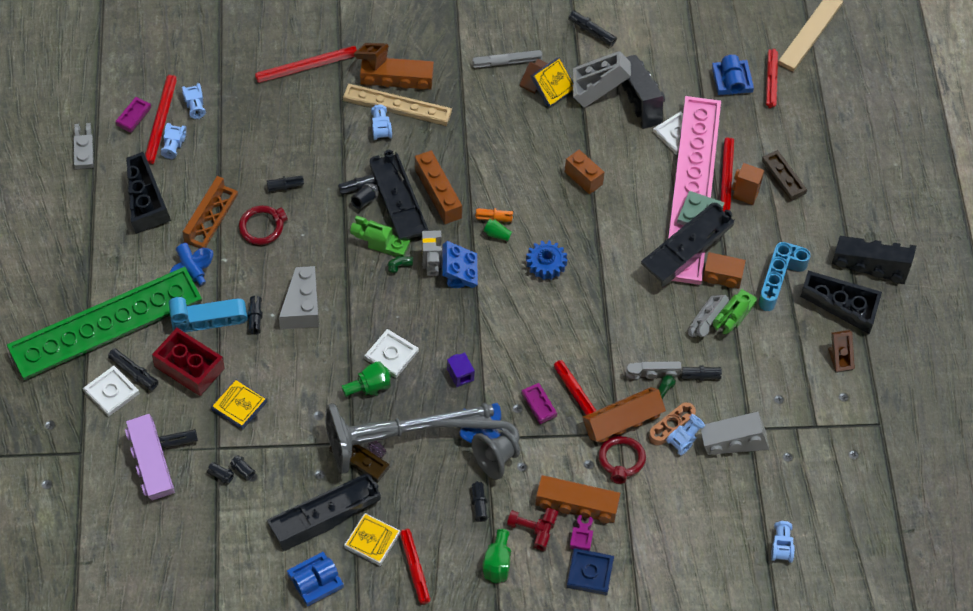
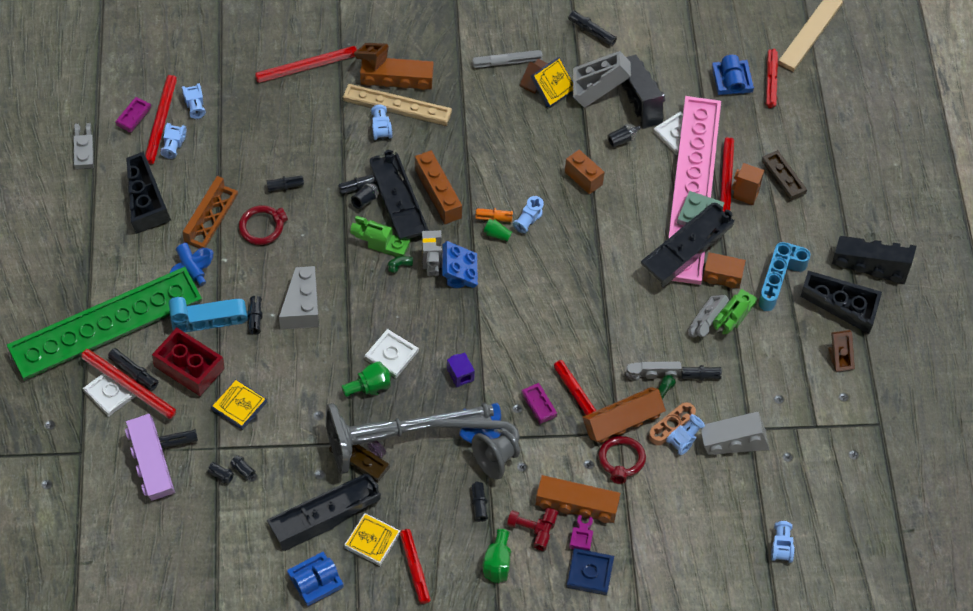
blue gear [526,240,567,280] -> none
none -> red axle [81,349,176,419]
none -> light blue connector [513,196,544,233]
none -> black piece [607,124,641,148]

